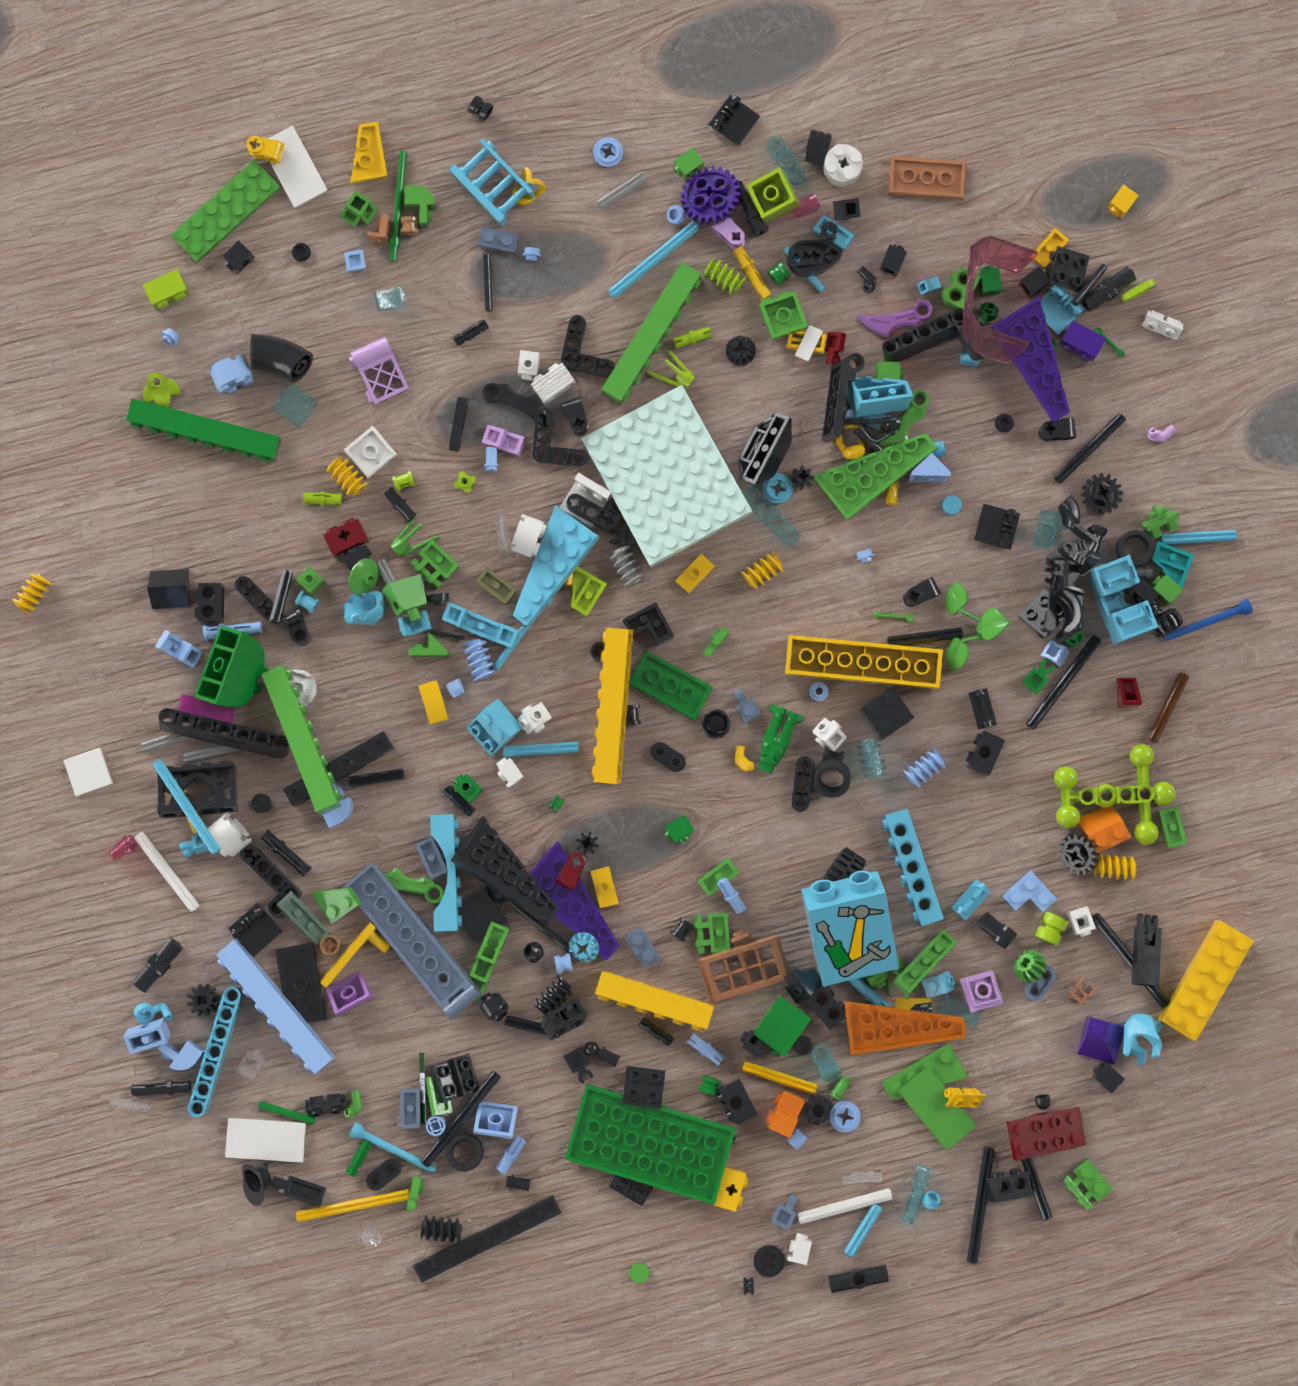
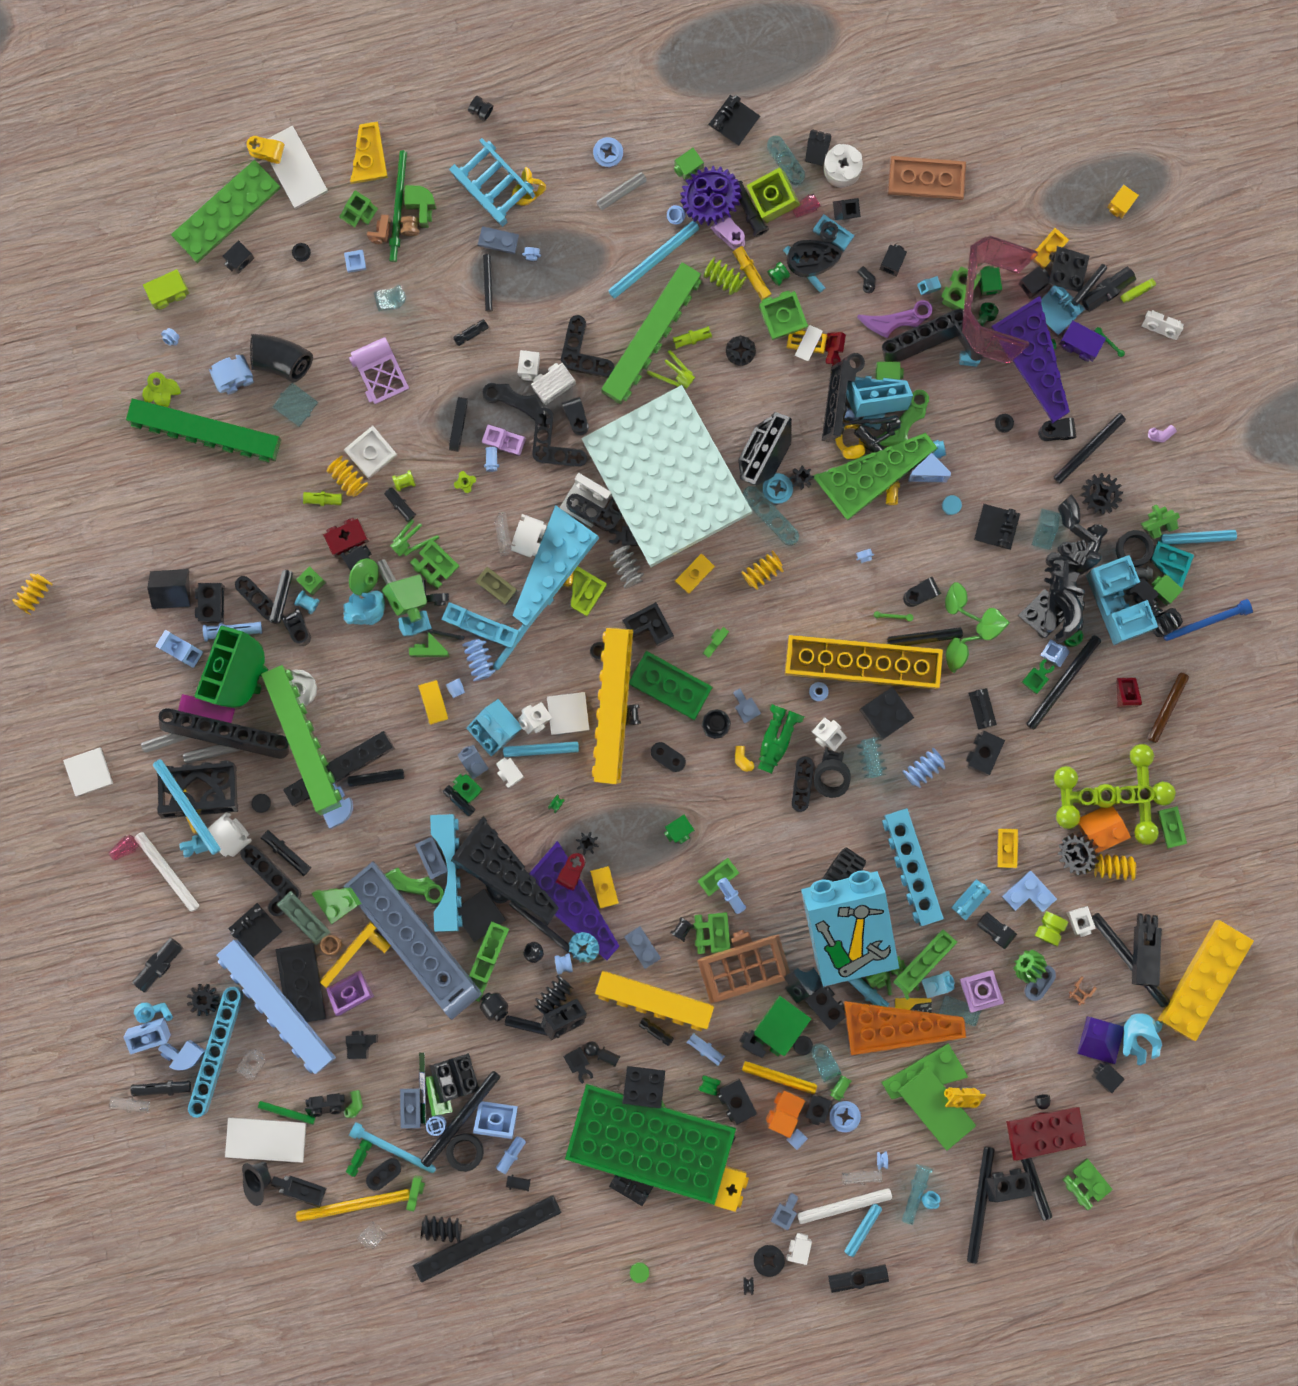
none -> black brick [346,1031,378,1059]
none -> sand blue bracket [458,745,489,779]
none -> white tile [547,692,590,735]
none -> light blue bush [877,1151,888,1170]
none -> yellow plate [997,829,1018,868]

